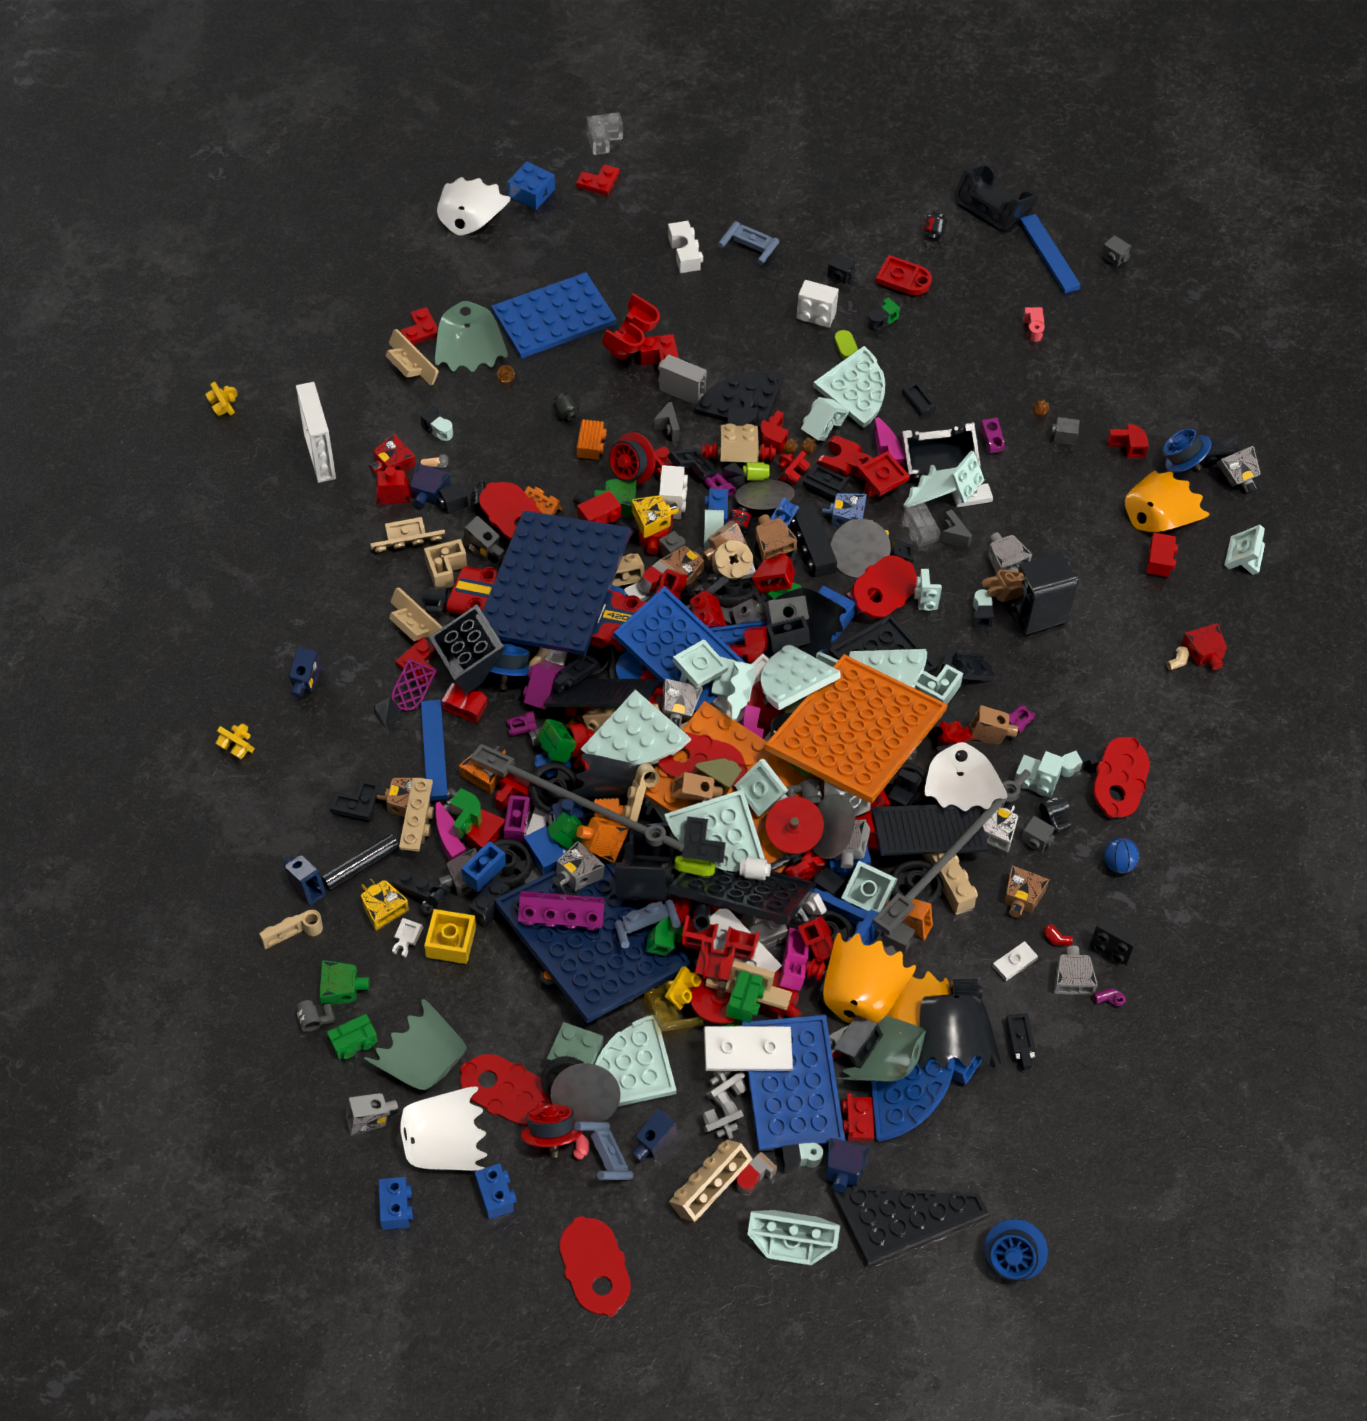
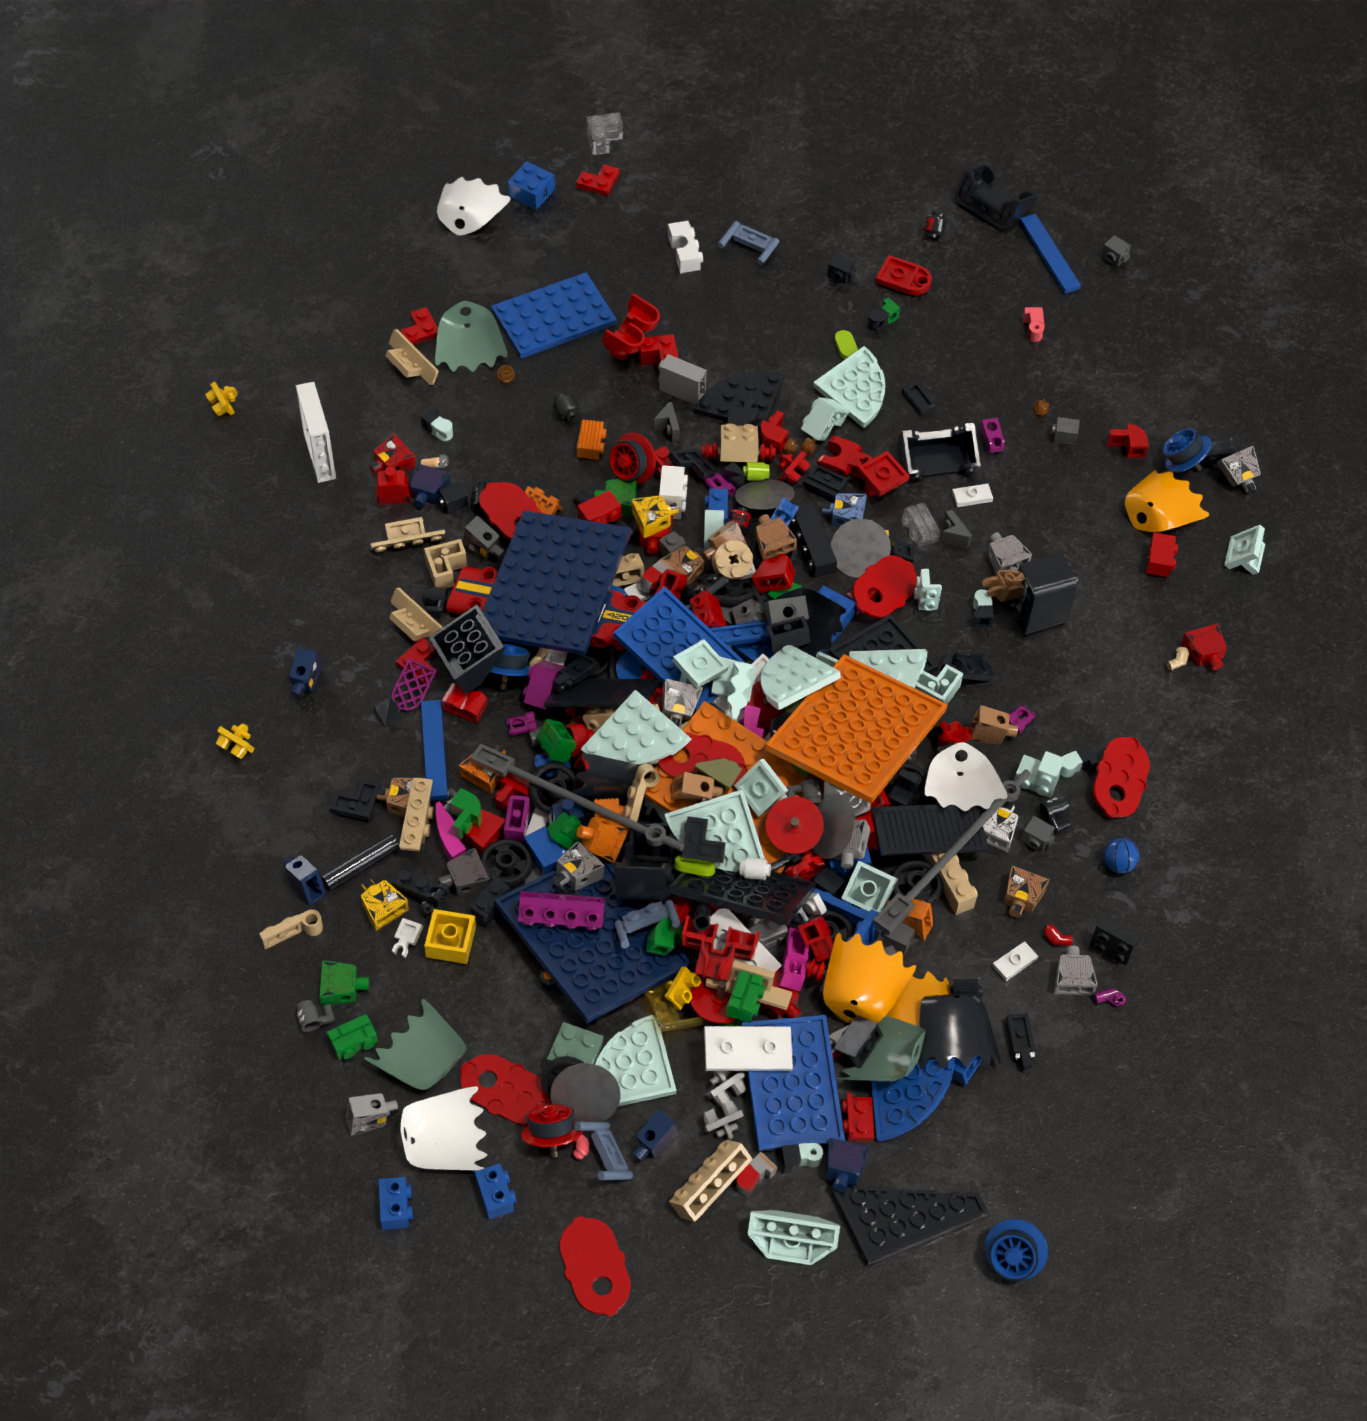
blue brick [461,841,506,892] -> none
red brick [730,626,769,662] -> none
white brick [796,280,839,328] -> none
dark pink slope [874,417,905,469] -> none
light aqua piece [903,451,984,509] -> none

